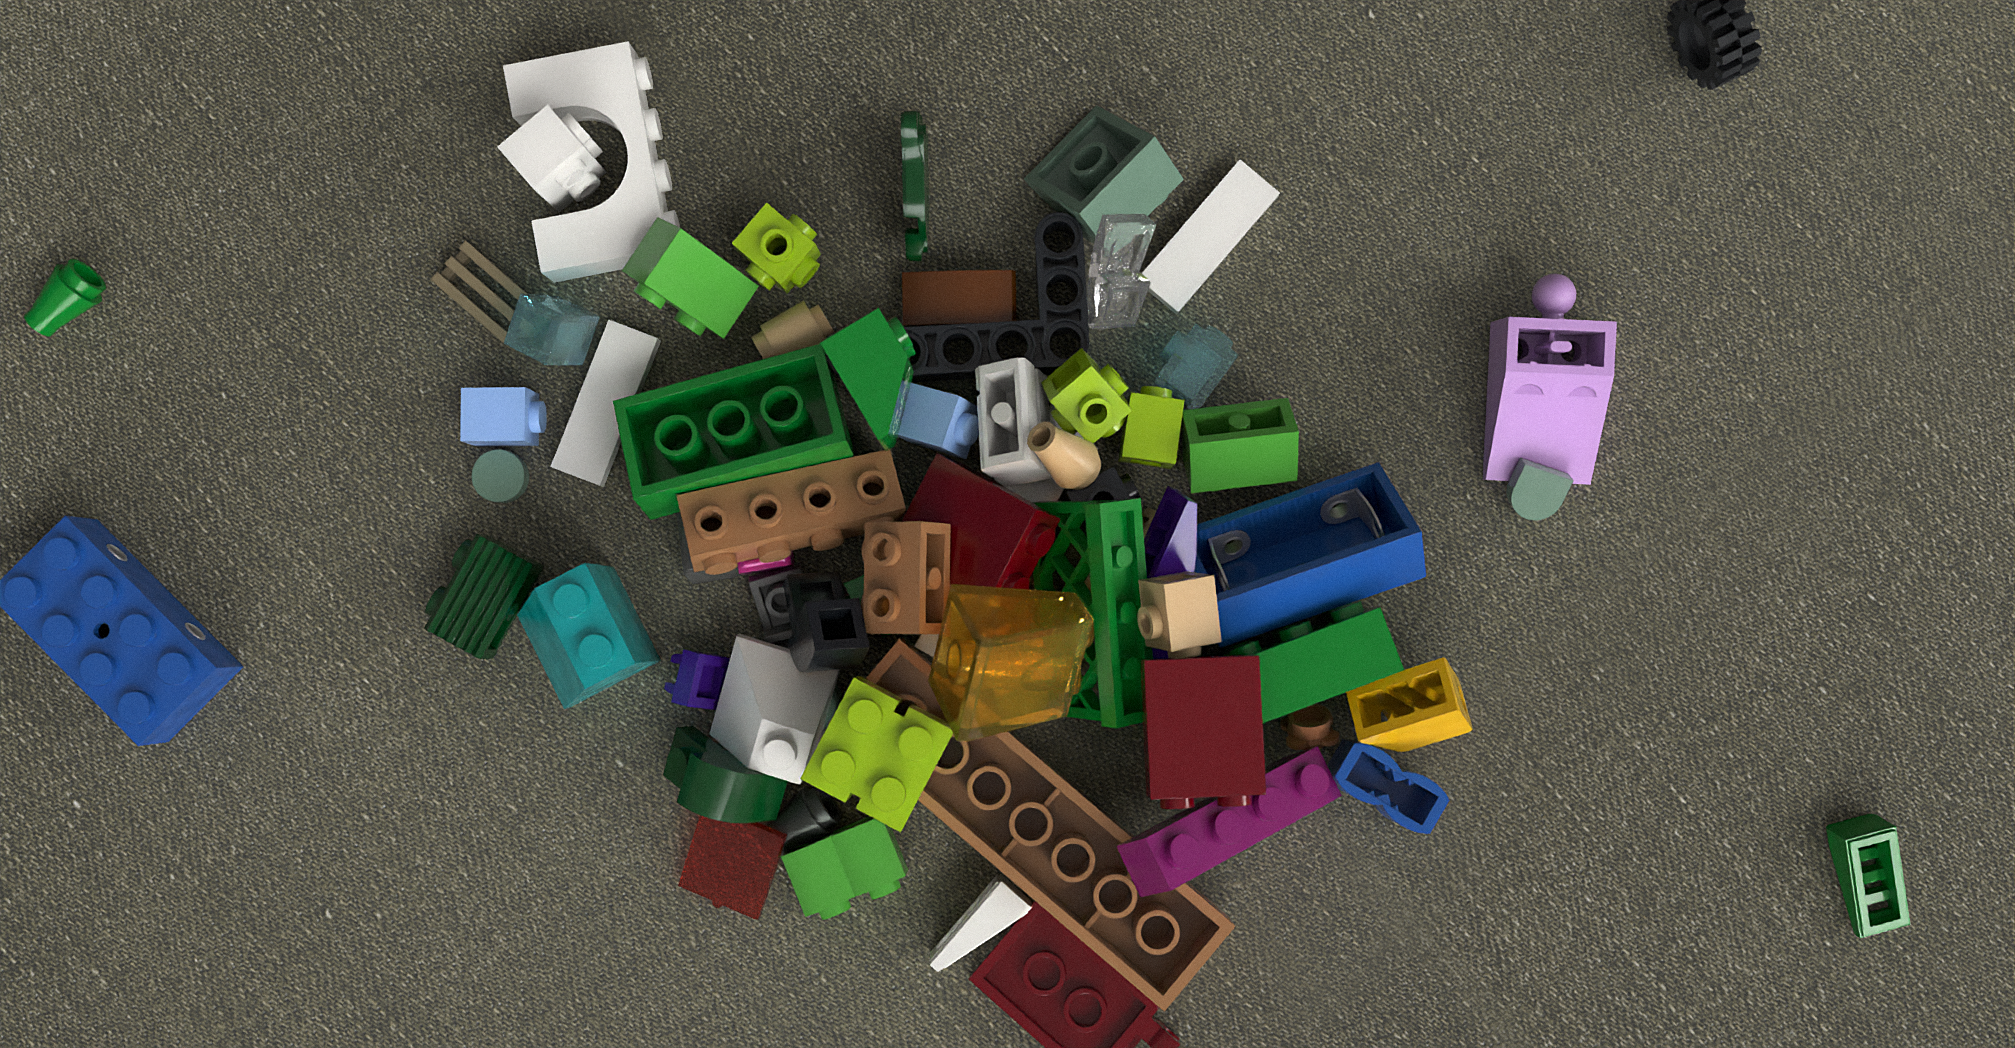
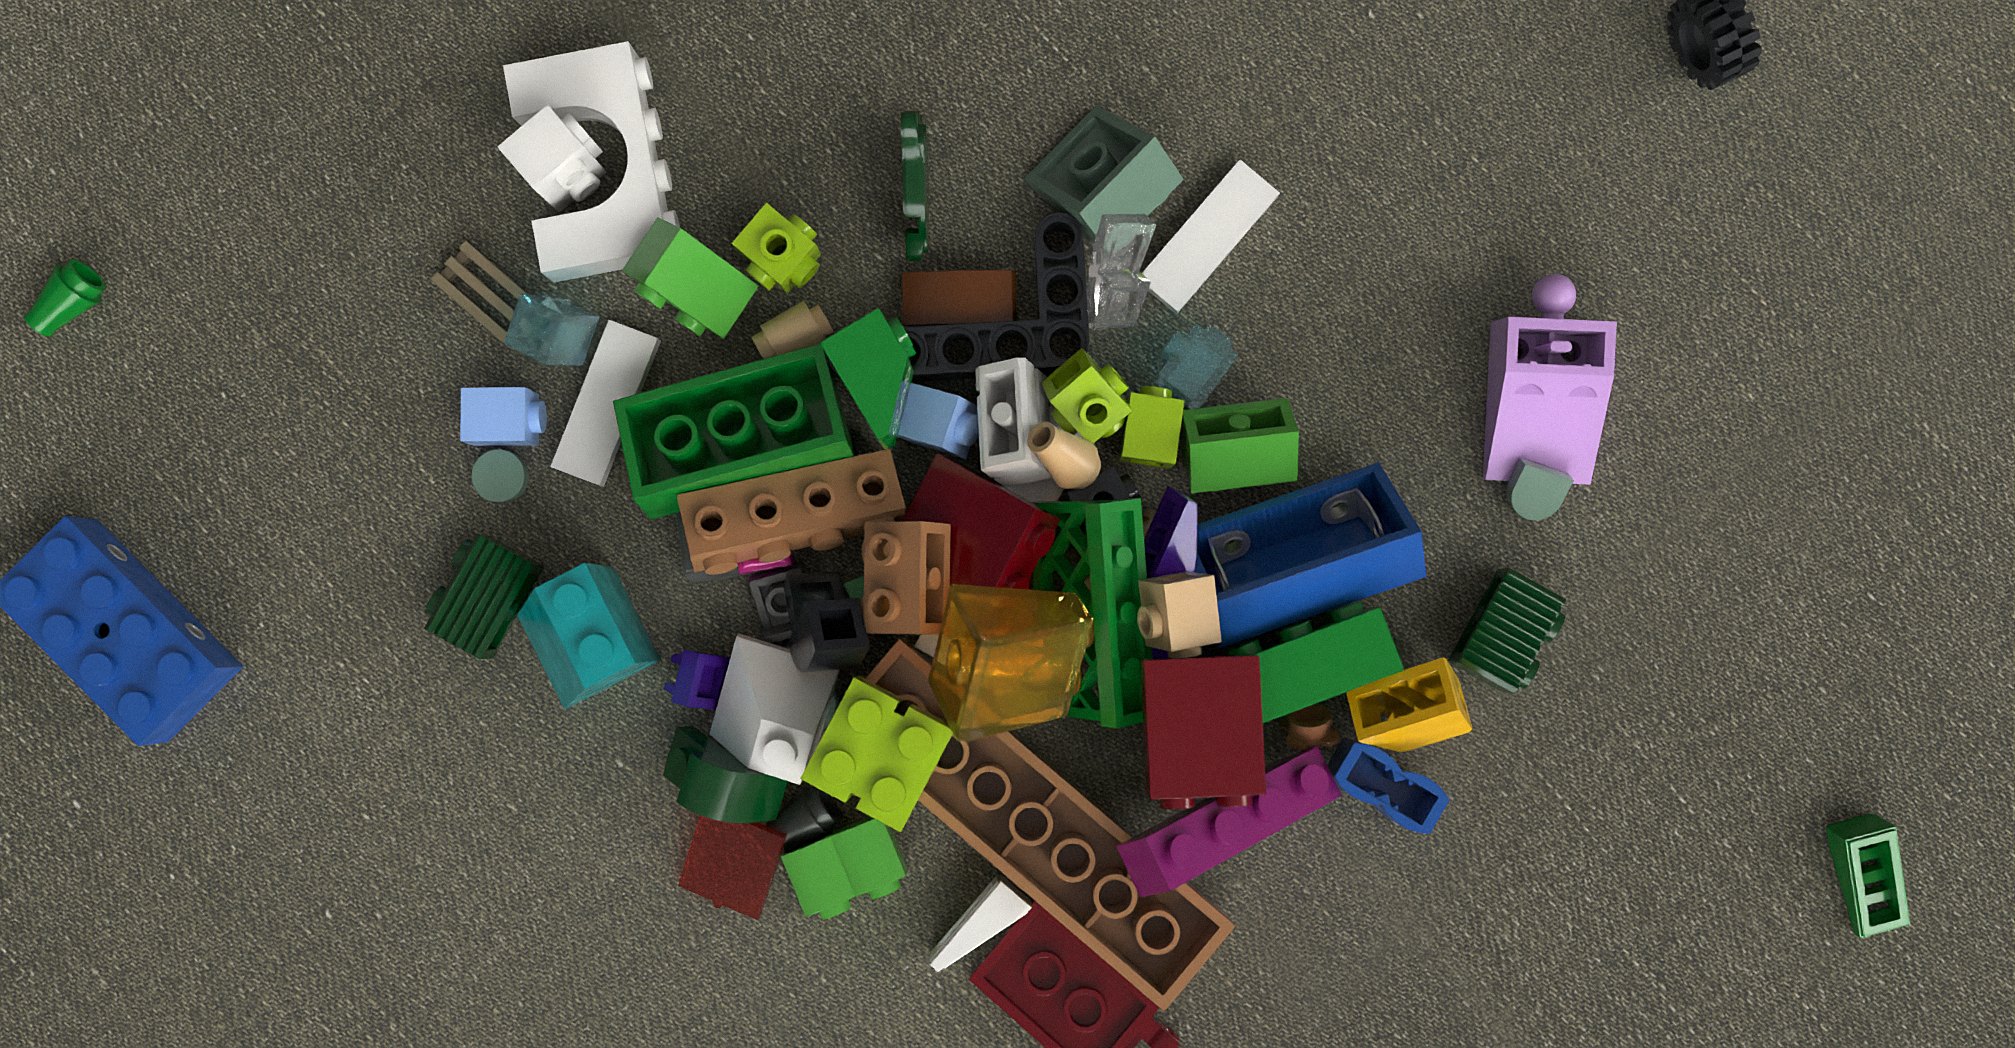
none -> dark green brick [1447,568,1566,694]

